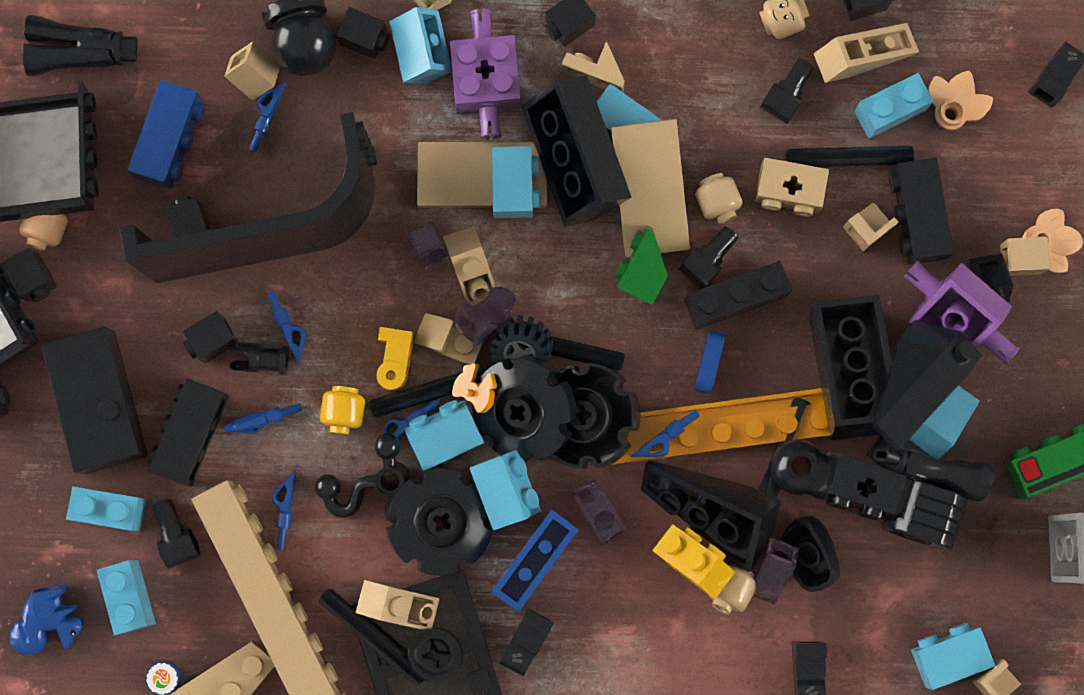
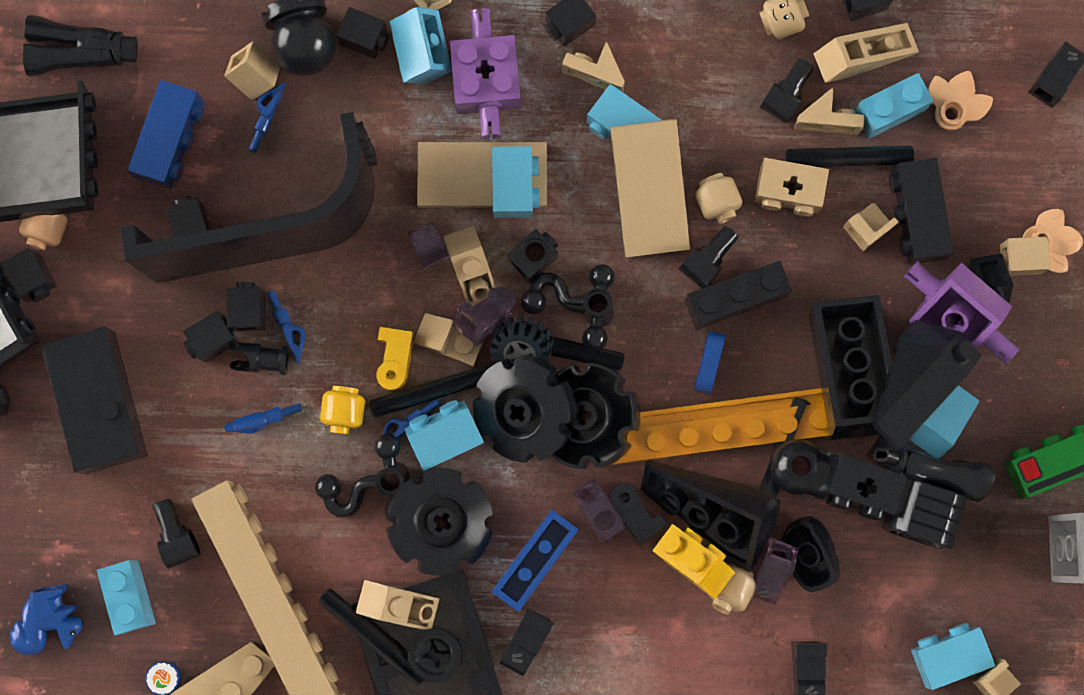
medium azure piece [66,486,148,532] -> none
black brick [148,378,230,487] -> none
blue hand [272,471,297,550] -> none
light orange piece [452,363,497,413] -> none
medium azure piece [470,450,541,530] -> none
black brick [521,76,632,227] -> none
green slope [614,226,668,305] -> none
blue hand [630,409,700,458] -> none
none -> black brick [226,282,266,332]
none -> black brick [507,229,559,284]
none -> black piece [521,264,615,351]
none -> black leg [610,483,667,546]
none -> tan slope [794,88,864,136]

